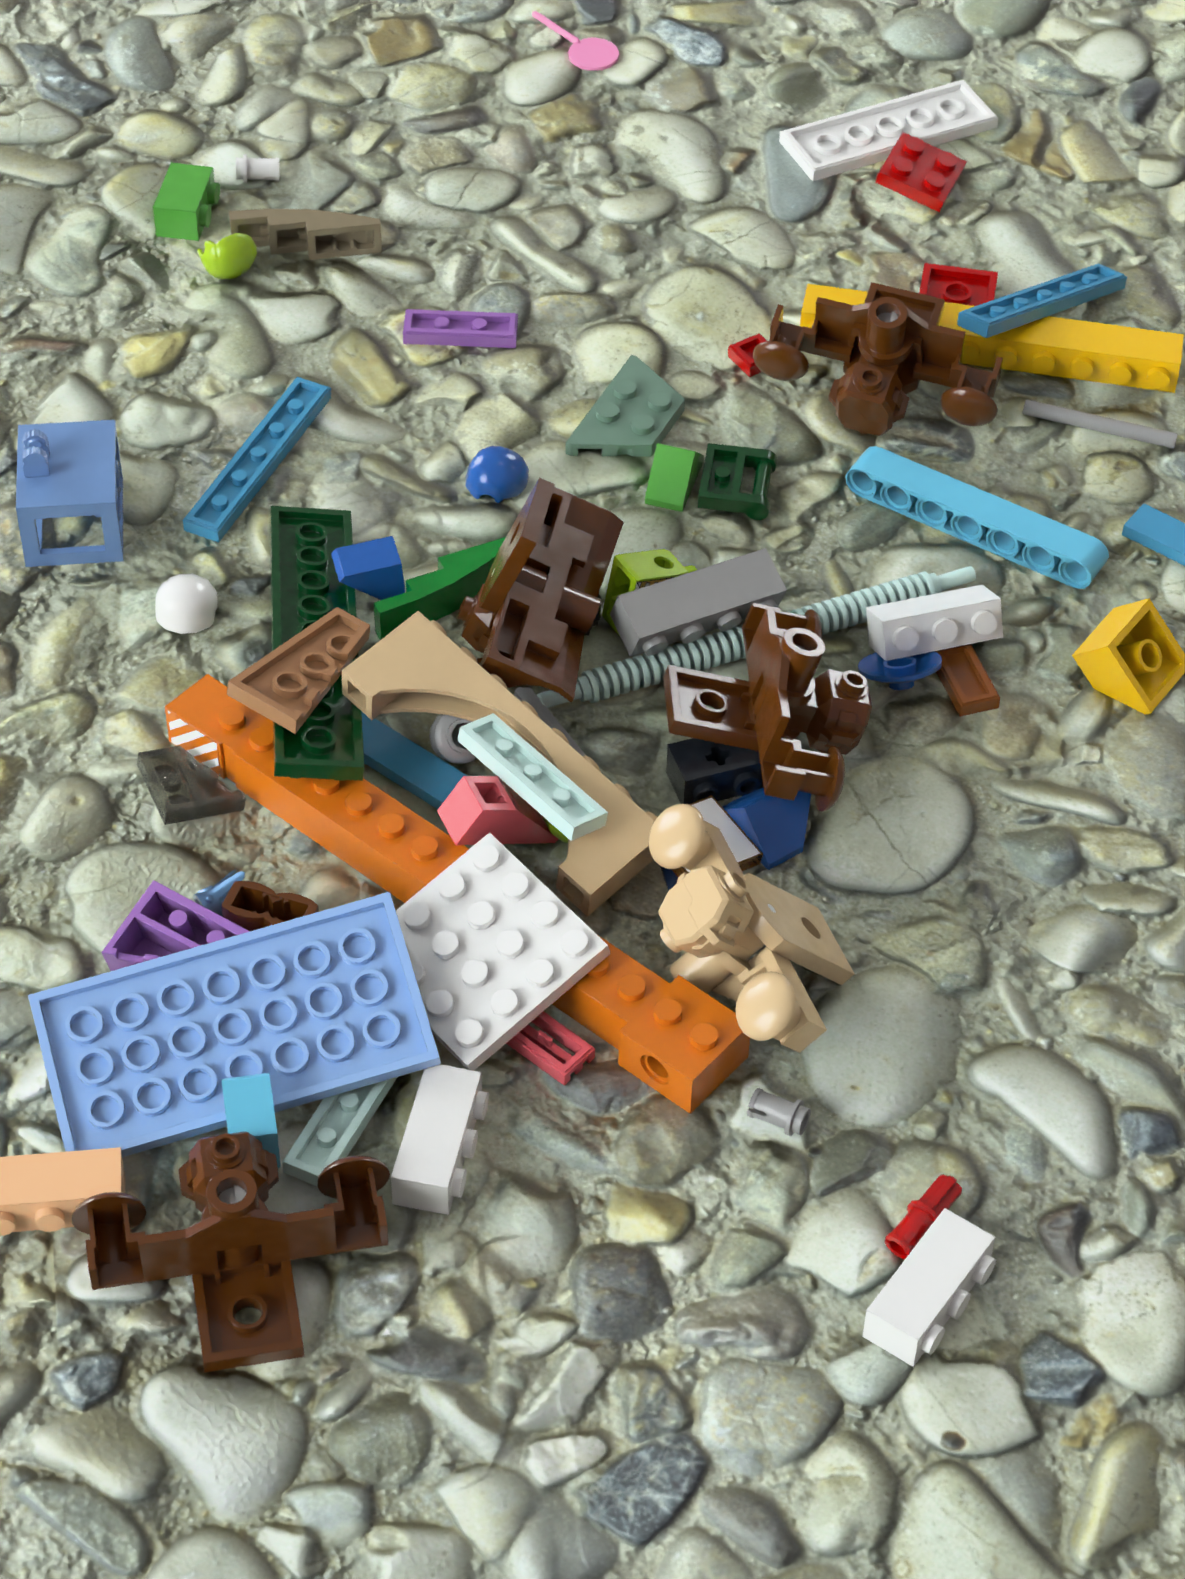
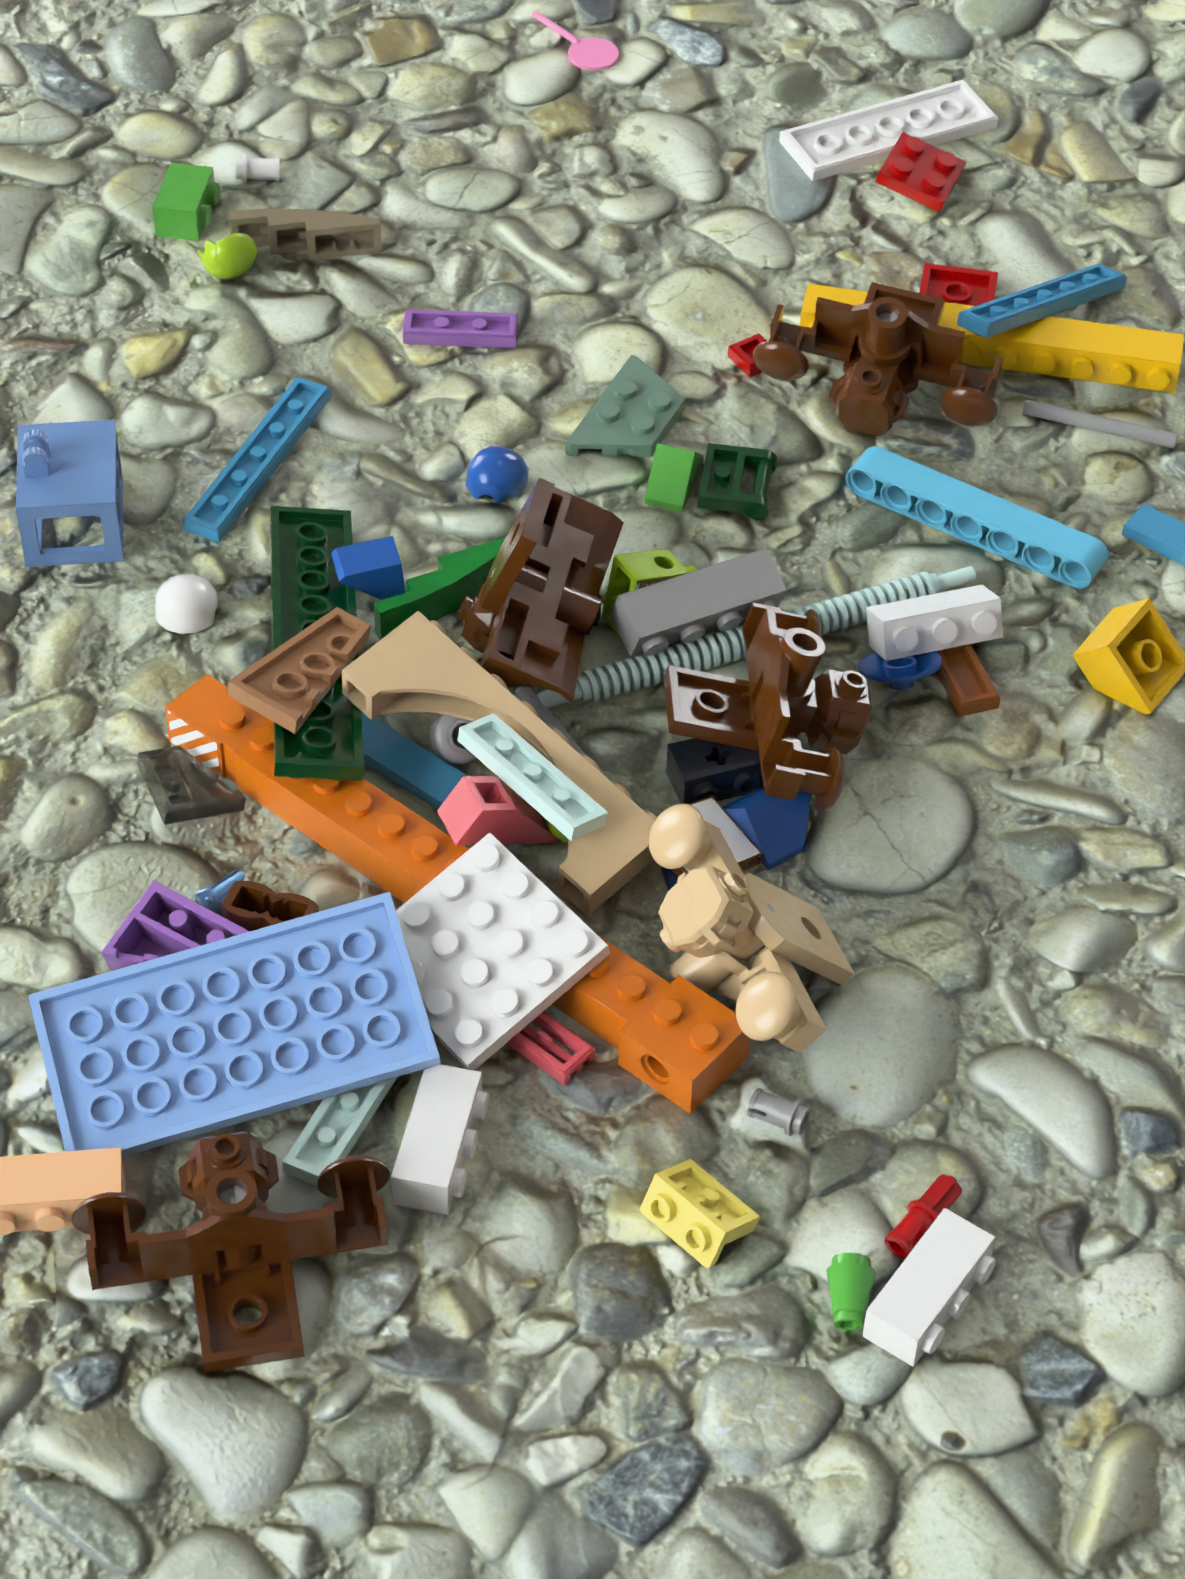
medium azure slope [221,1073,281,1168] -> none
none -> light yellow bracket [640,1159,760,1268]
none -> bright green cone [826,1253,876,1331]

